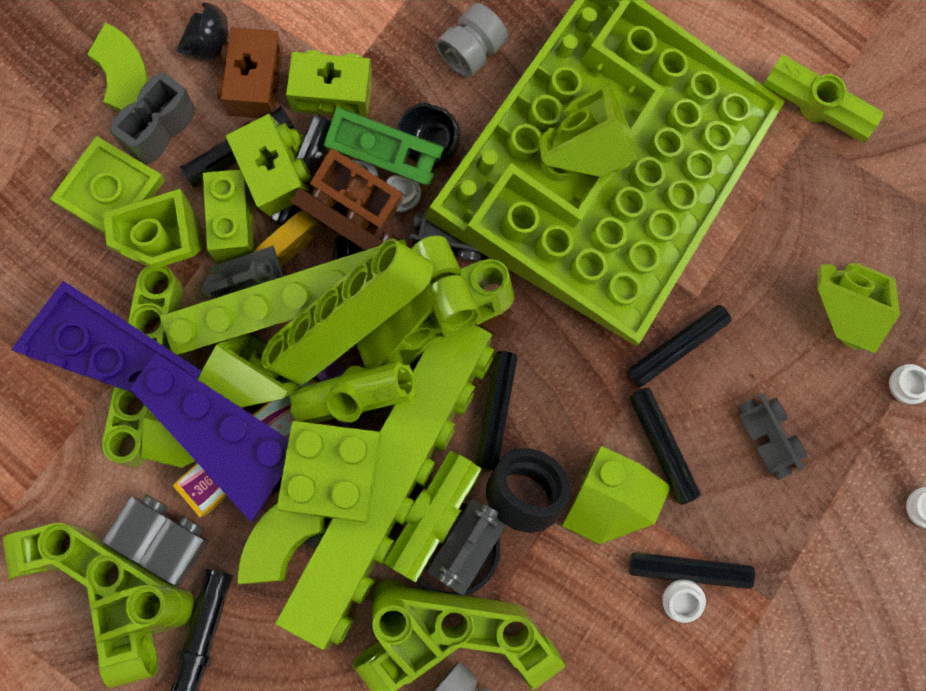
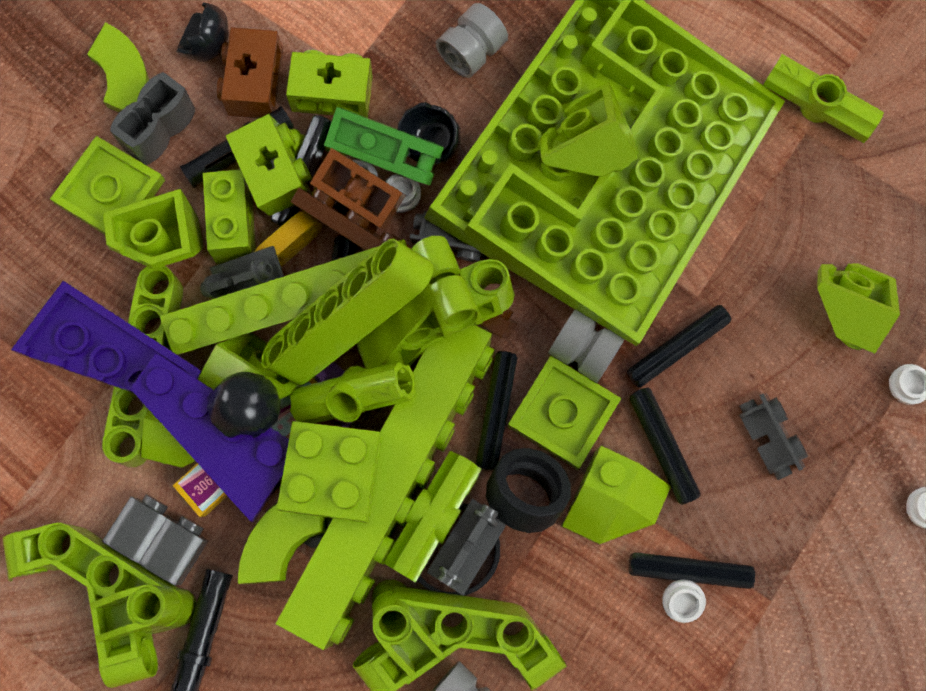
none -> black hair [207,372,281,438]
none -> lime plate [507,356,621,470]
none -> light grey wheel [548,309,625,383]

